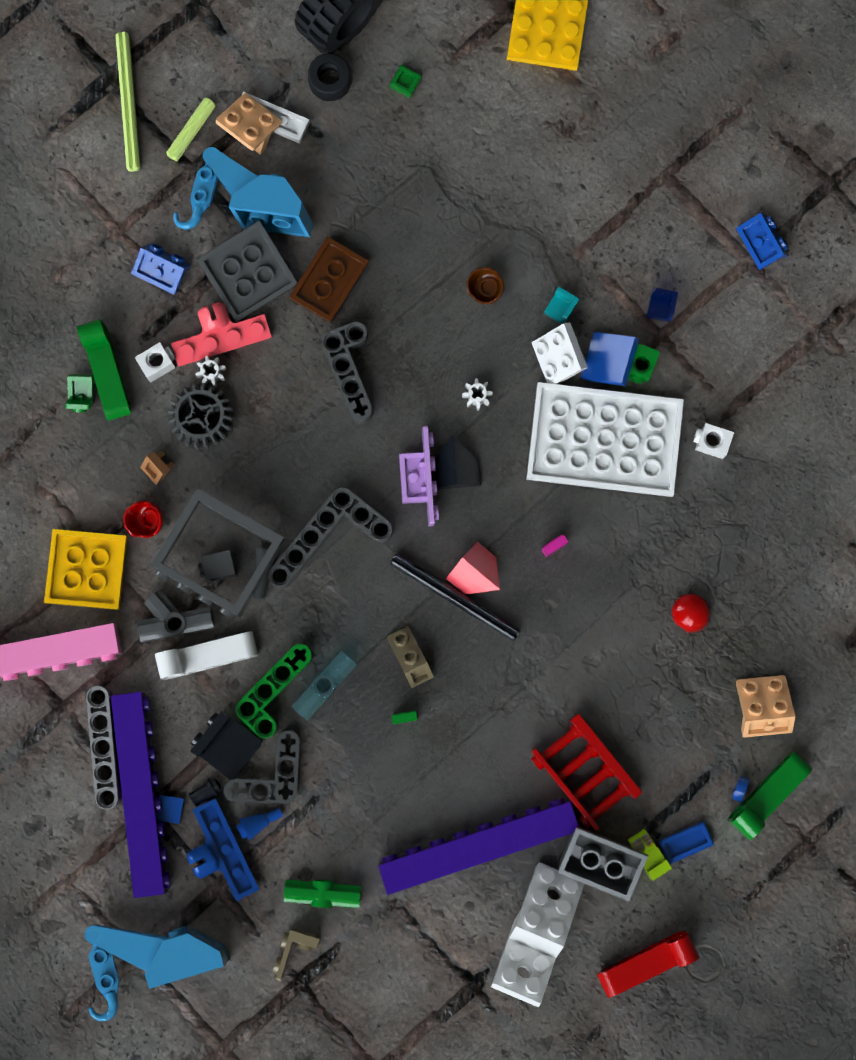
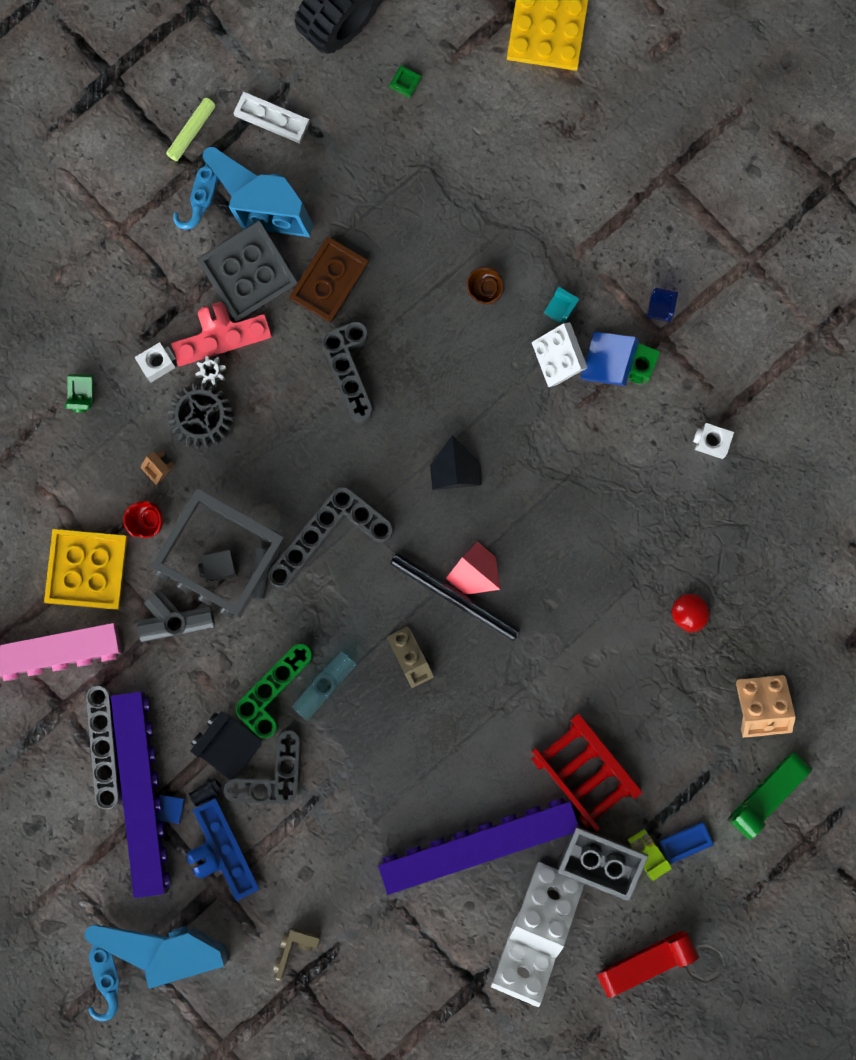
green beam [77,319,132,421] -> none
yellowish green axle [116,32,140,172] -> none
bracket [131,243,191,295] -> none
white beam [155,631,258,680] -> none
light nougat bracket [216,93,282,155] -> none
blue cone [236,807,283,841] -> none
green piece [284,879,361,908] -> none
black tyre [308,53,351,101] -> none
green tile [391,710,418,725] -> none
lavender bracket [399,426,439,526] -> none
white gear [462,379,493,411] -> none
white plate [526,382,684,497] -> none
dark pink tile [541,535,568,558] -> none
blue tile [732,776,750,803] -> none
blue bracket [736,213,789,270] -> none

